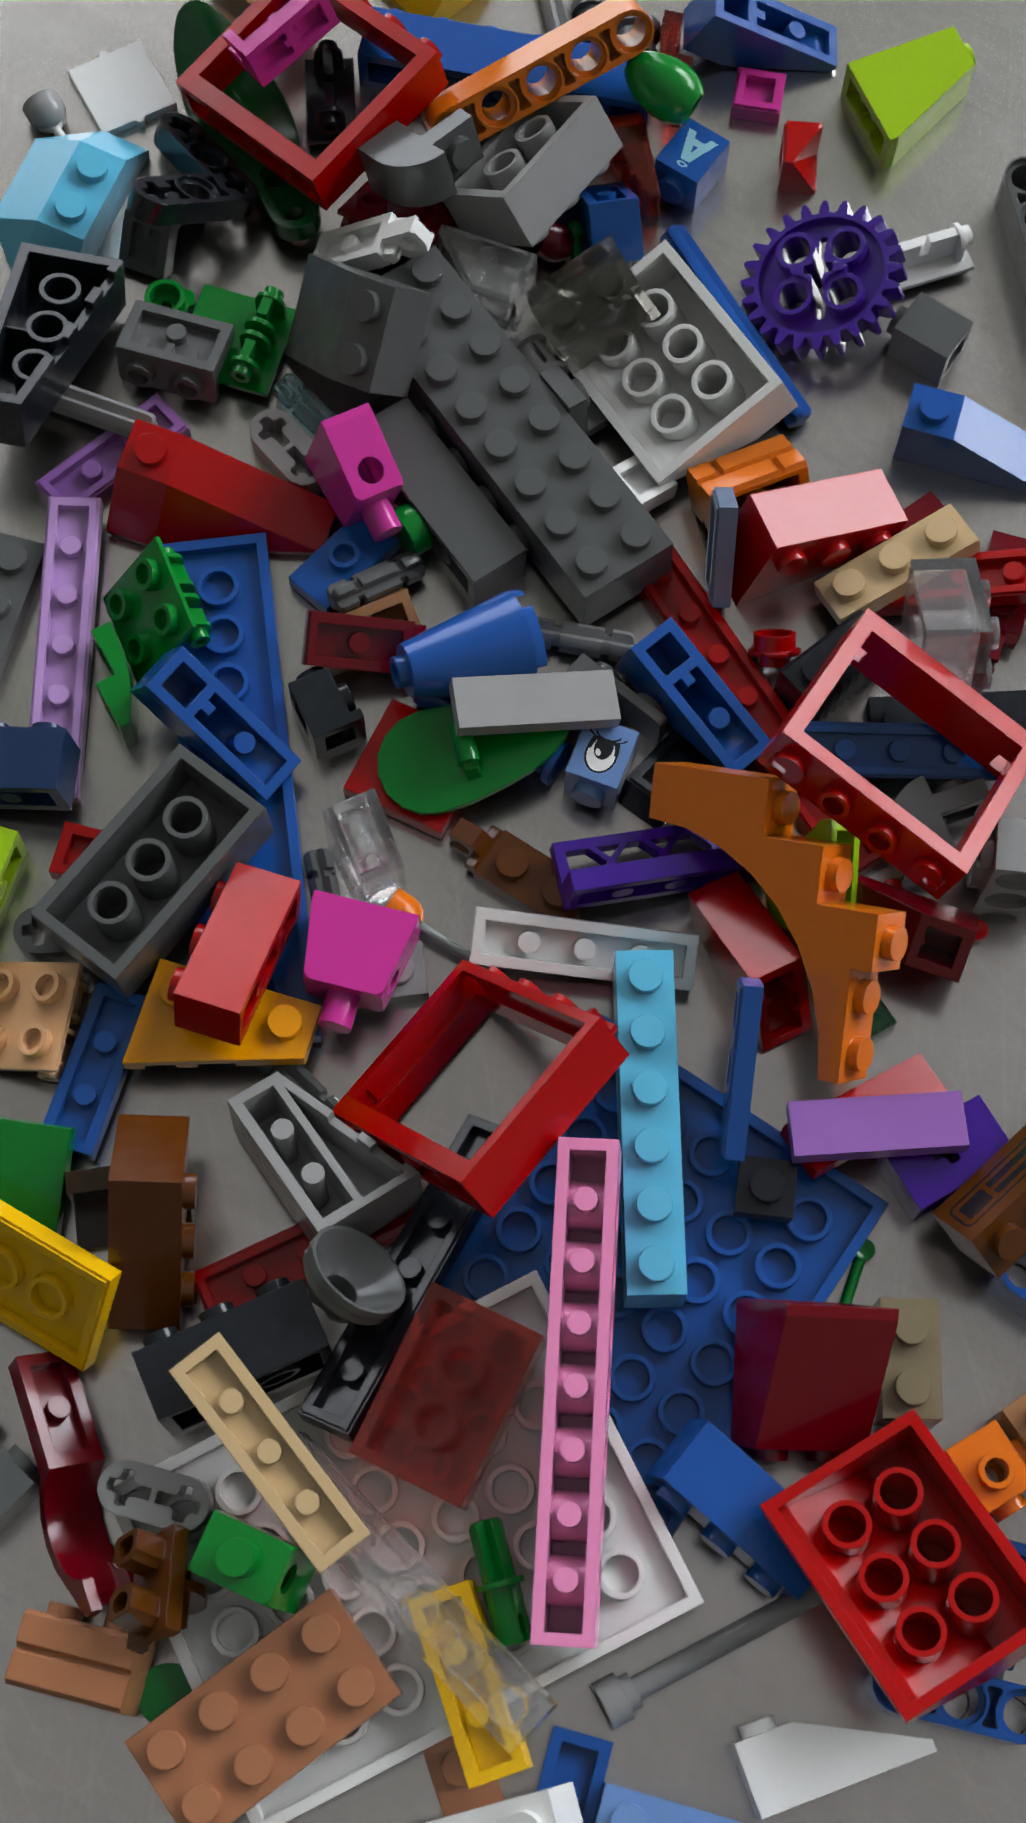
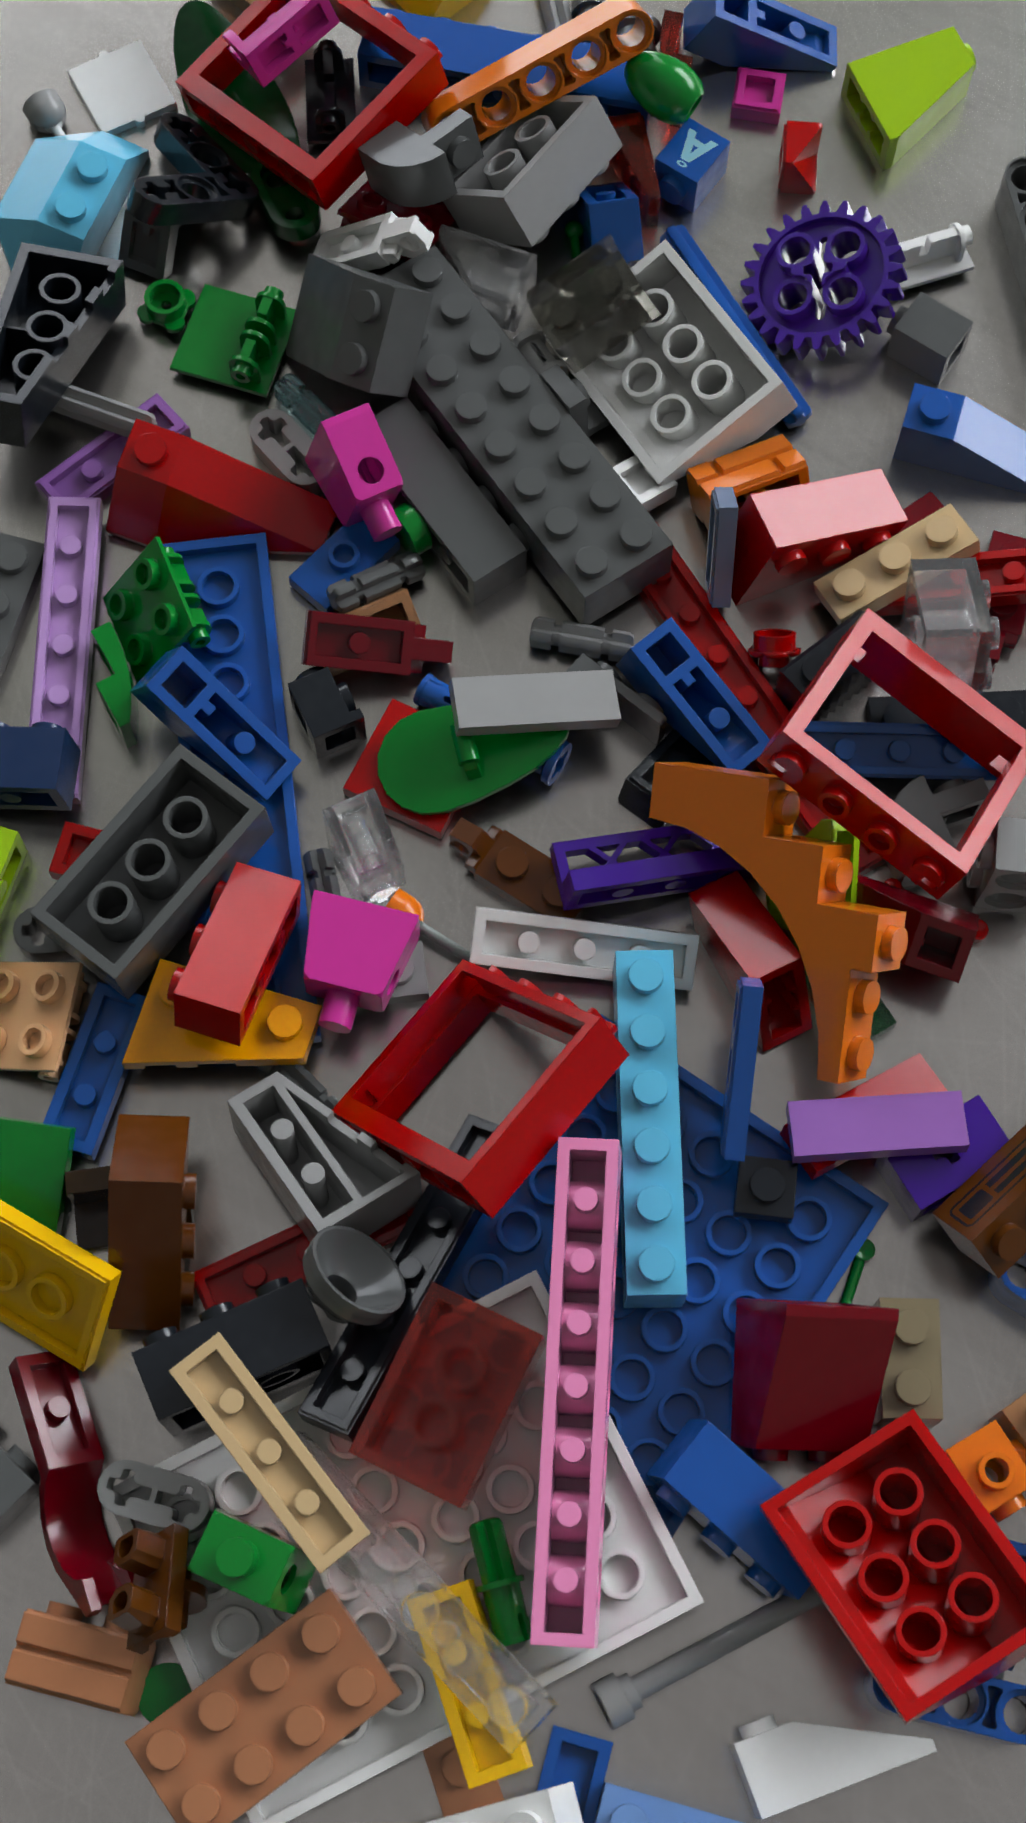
dark grey bracket [115,299,235,403] -> none
blue cone [389,589,547,698] -> none
dark red hinge [532,221,574,263] -> none
medium blue brick [564,725,639,809] -> none

